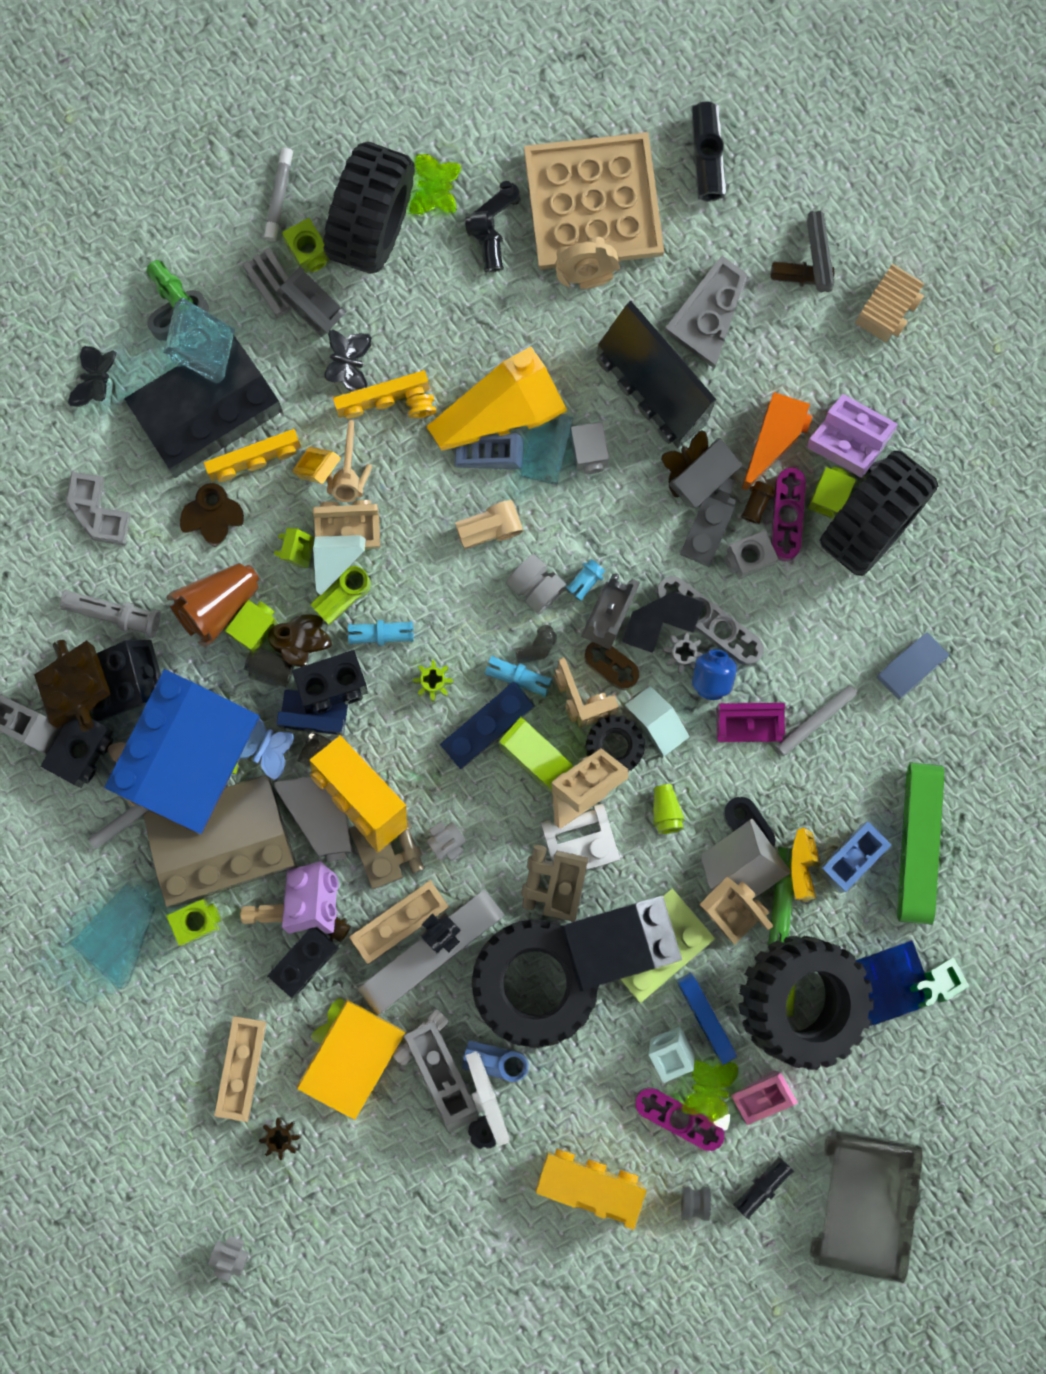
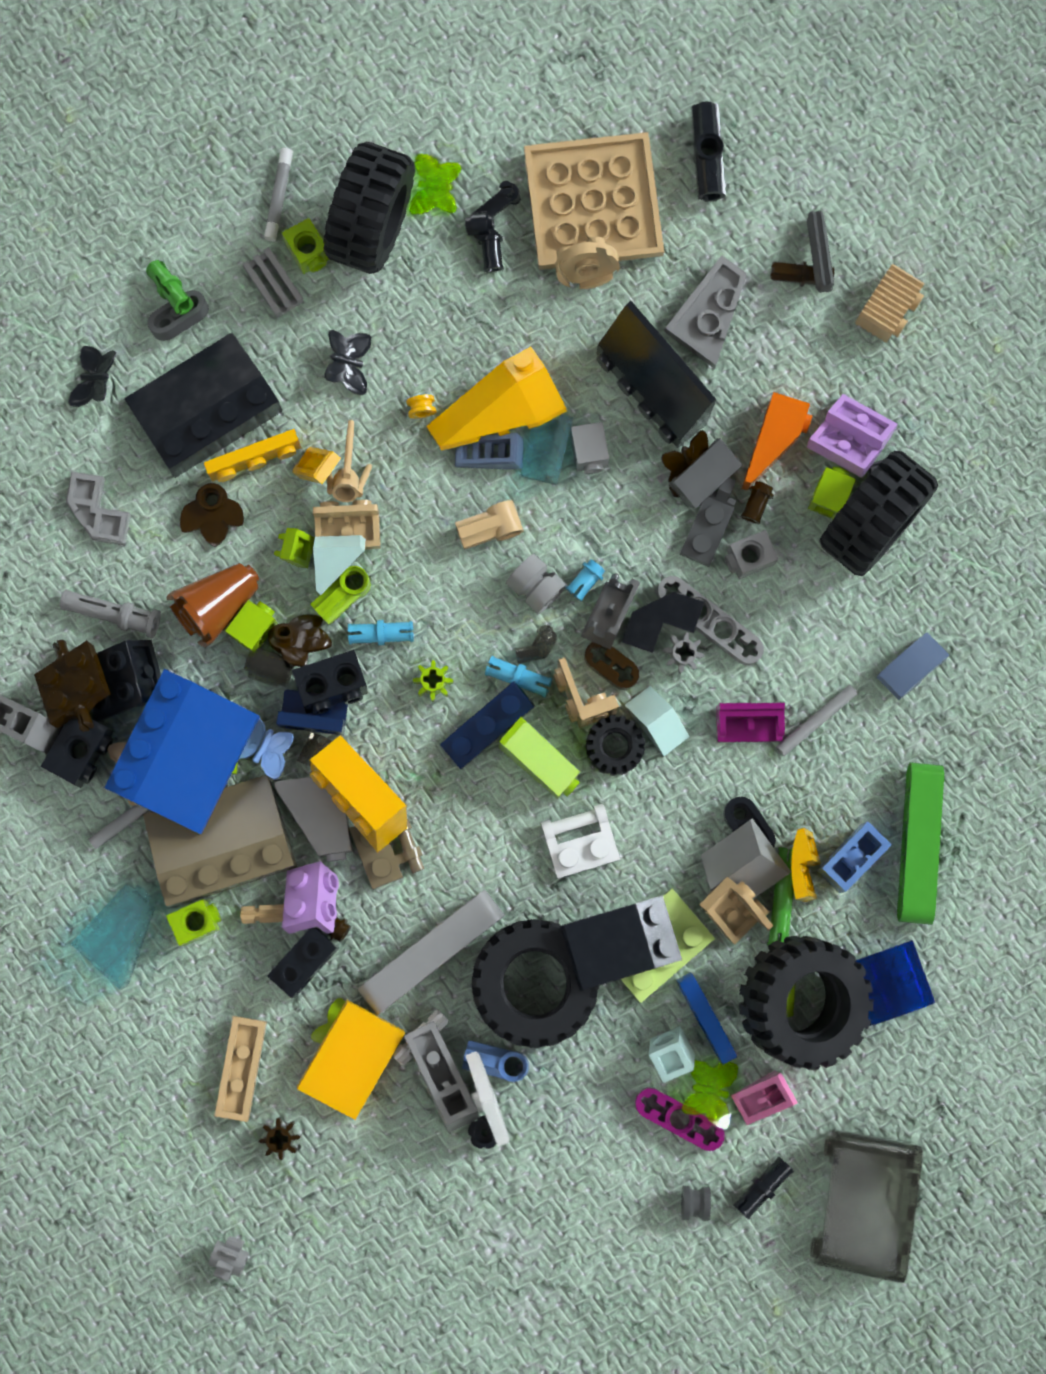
clear light blue plate [163,297,235,384] -> none
dark grey hinge [276,266,347,337] -> none
yellow plate [333,370,430,419] -> none
tan plate [349,880,449,964] -> none
black gear [420,913,461,954] -> none
light grey gear [426,821,466,862] -> none
dark tan plate [521,845,589,922] -> none
yellow wedge [535,1148,647,1230] -> none
tan bracket [552,748,629,829] -> none
lime cone [653,784,685,834] -> none
blue head [692,649,737,700] -> none
magenta beam [771,468,806,562] -> none
plate [910,957,969,1008] -> none

